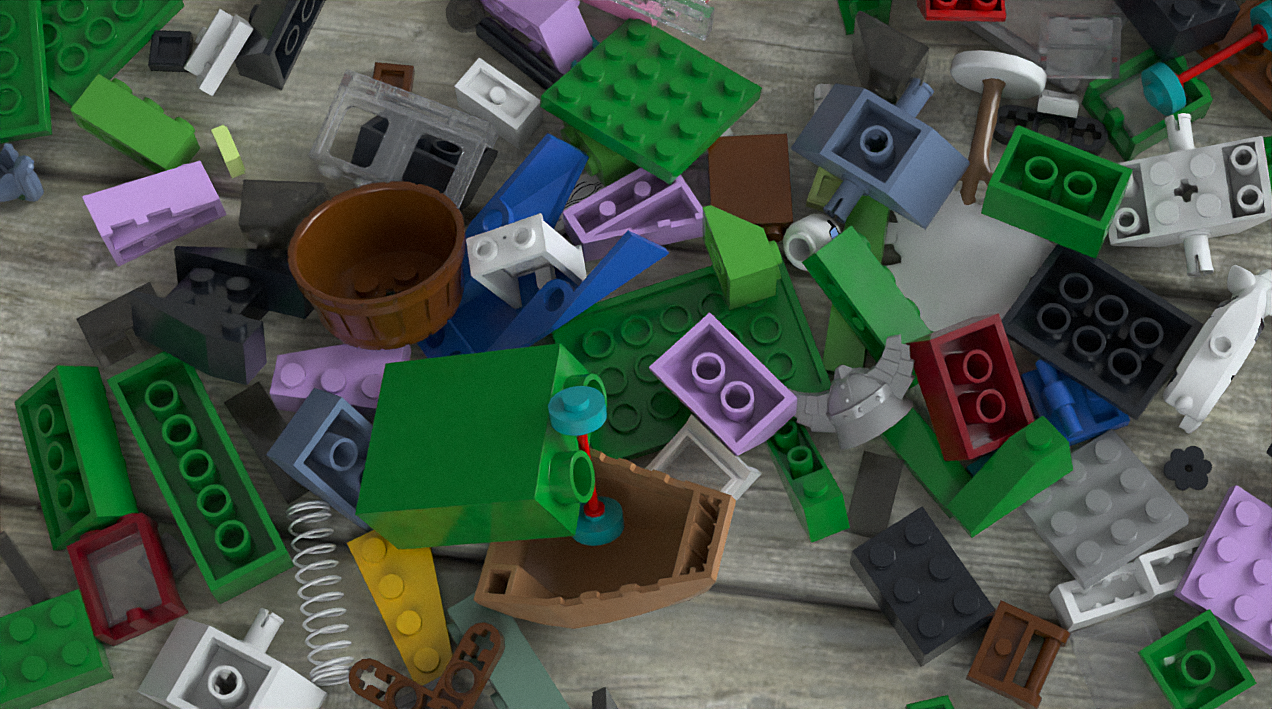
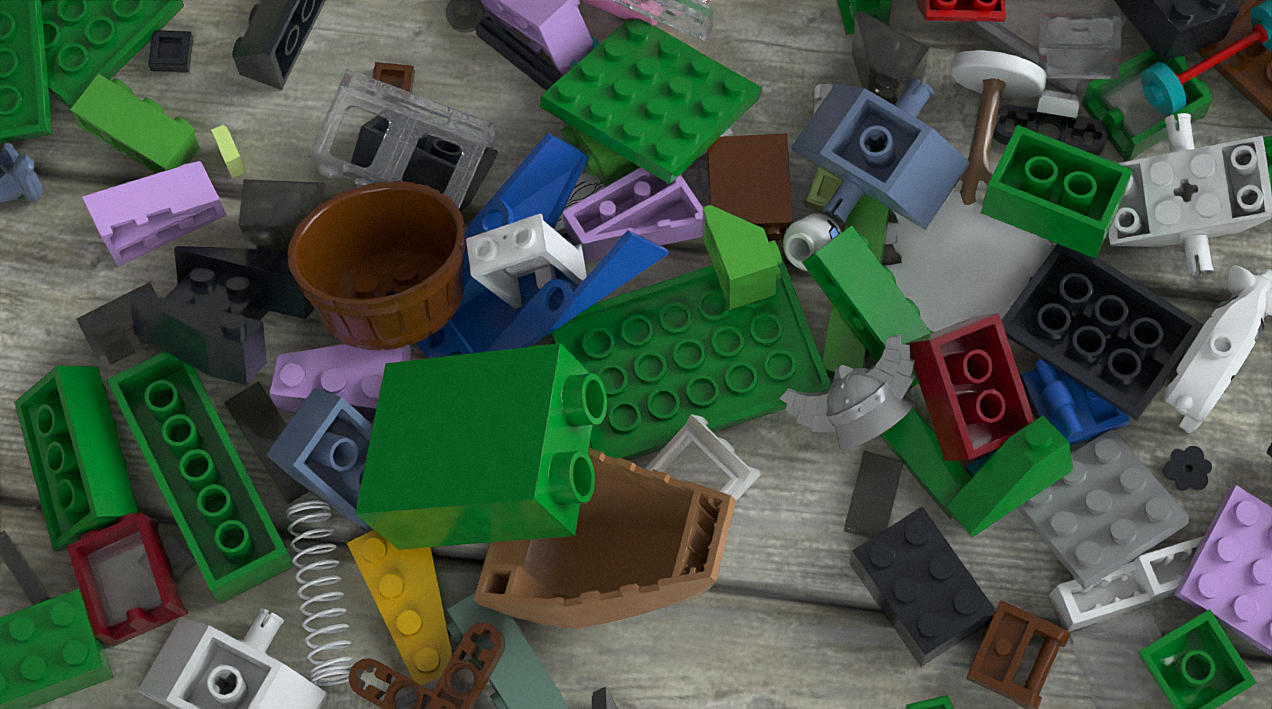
white slope [184,9,253,96] -> none
white panel [454,58,544,150] -> none
teal axle [548,386,625,546] -> none
lavender slope [649,312,797,456] -> none
green slope [765,416,850,543] -> none

